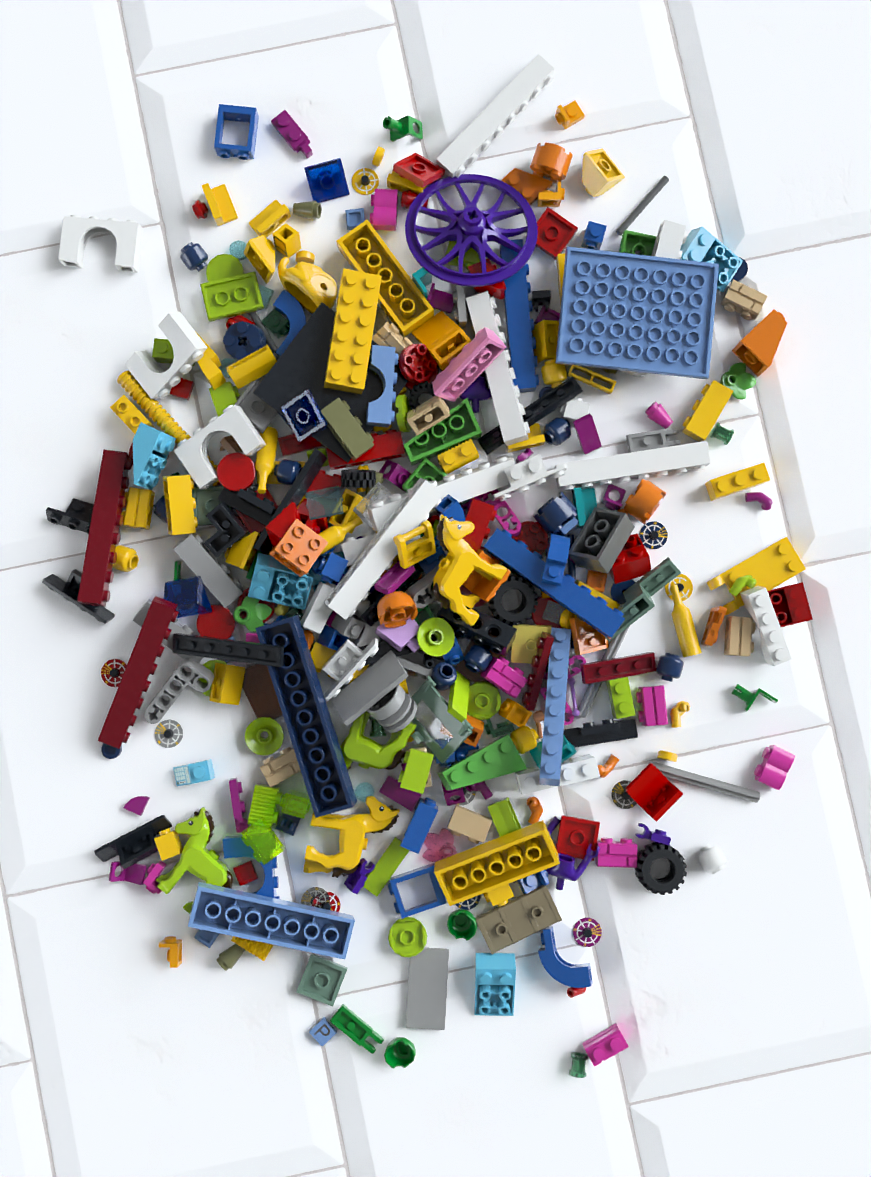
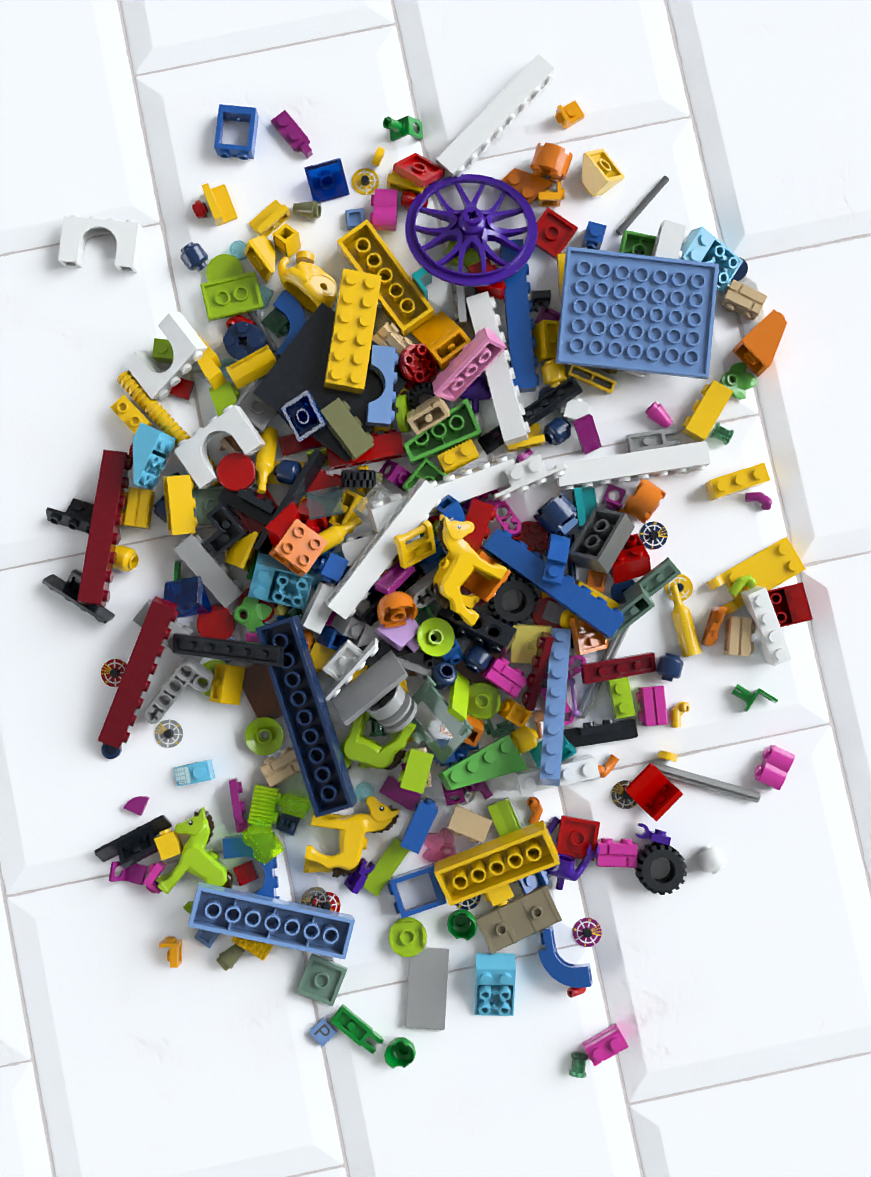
magenta bracket [427,283,454,313] -> none

